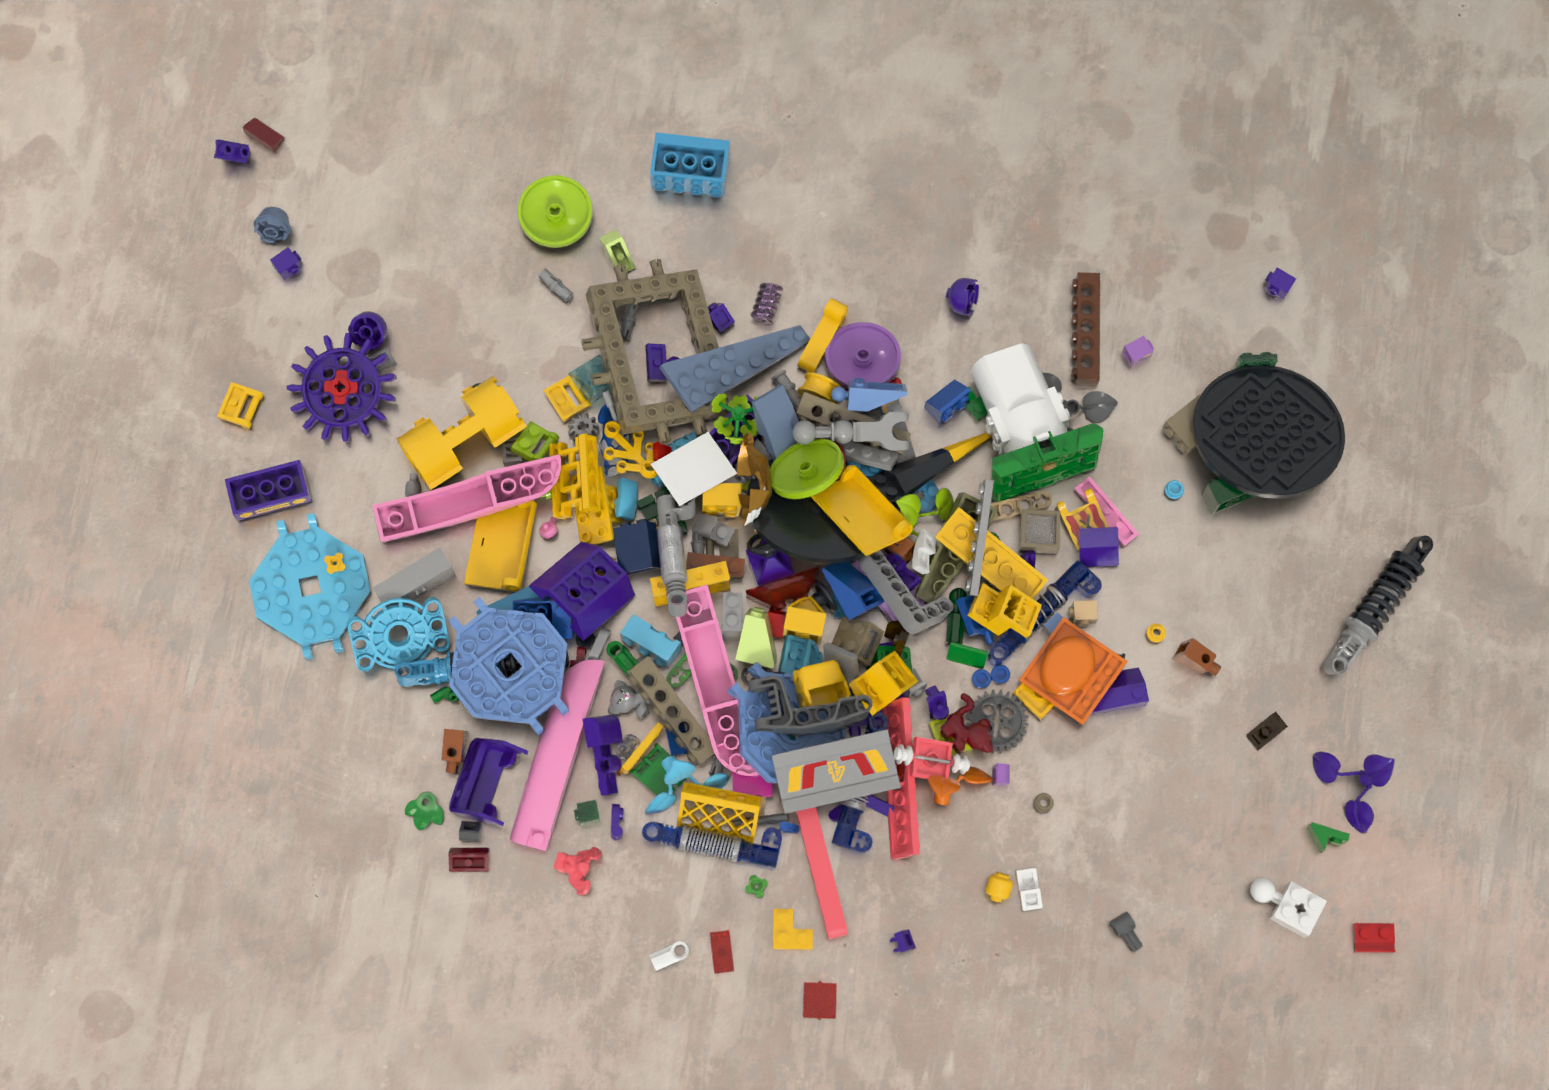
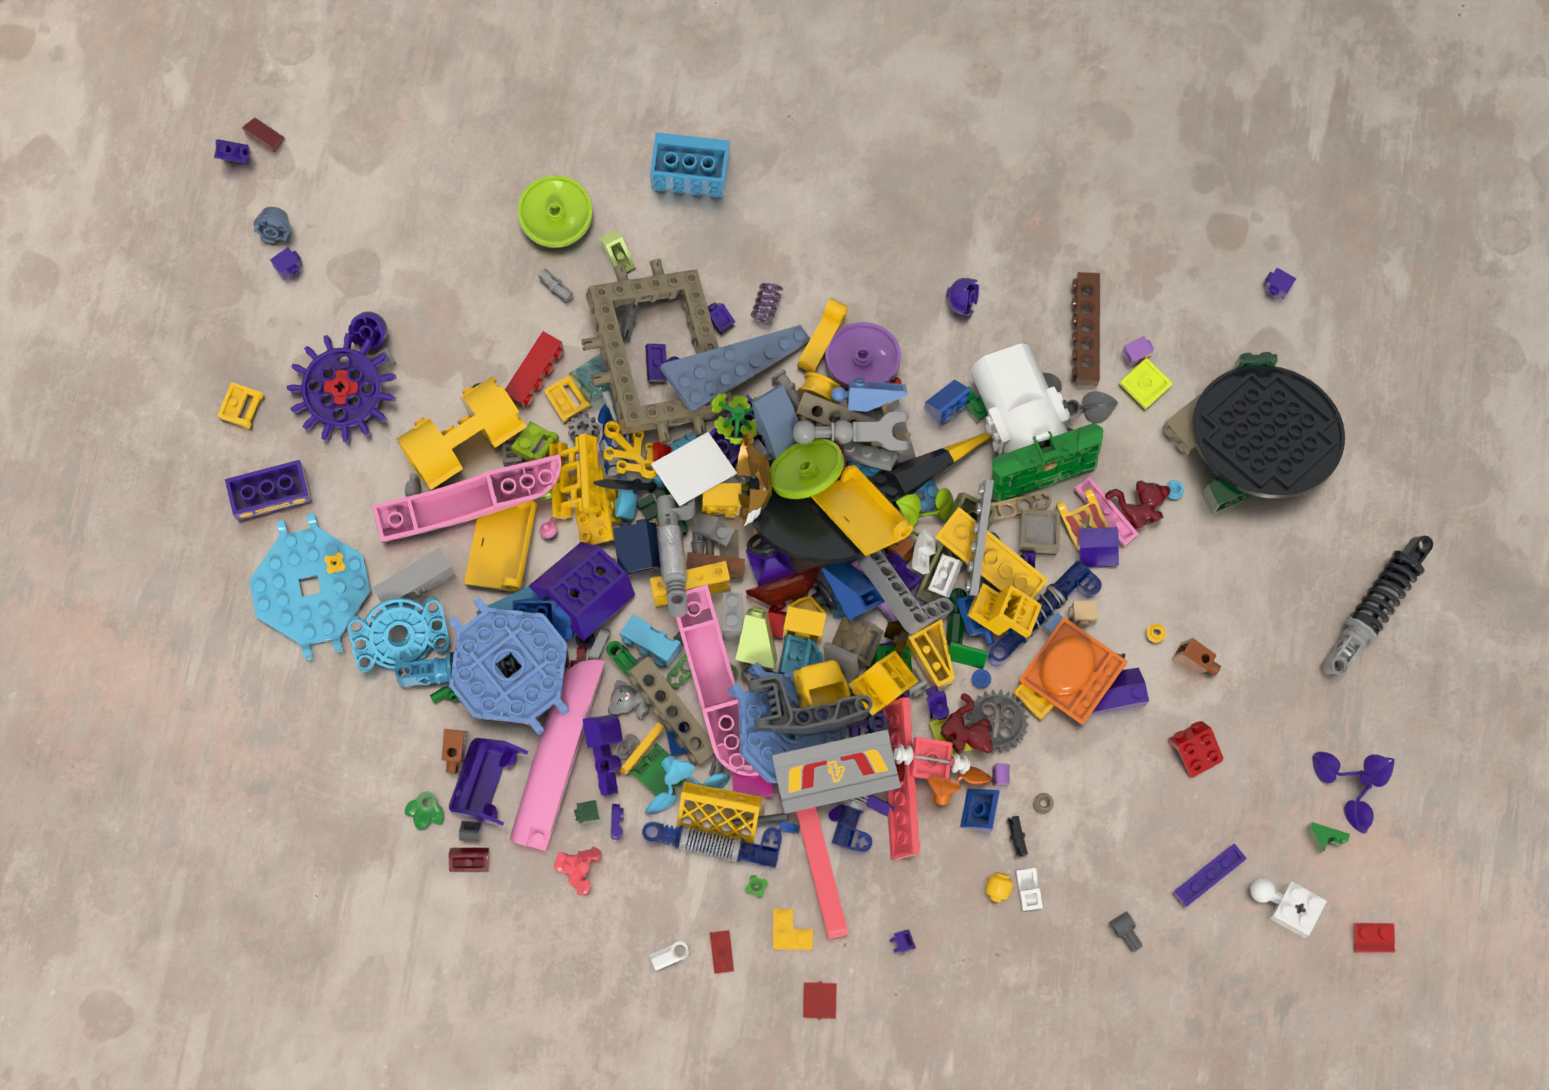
blue tile [990,665,1010,685] -> none
dark brown slope [1246,711,1288,750] -> none
none -> red brick [505,331,564,409]
none -> black sword [593,478,657,494]
none -> yellow wedge [906,619,955,690]
none -> white slope [928,554,963,598]
none -> blue slope [960,789,1000,833]
none -> black pin [1007,816,1028,857]
none -> dark red animal [1105,481,1171,530]
none -> neon yellow plate [1119,357,1173,410]
none -> red bracket [1169,721,1224,777]
none -> dark purple plate [1173,843,1247,908]

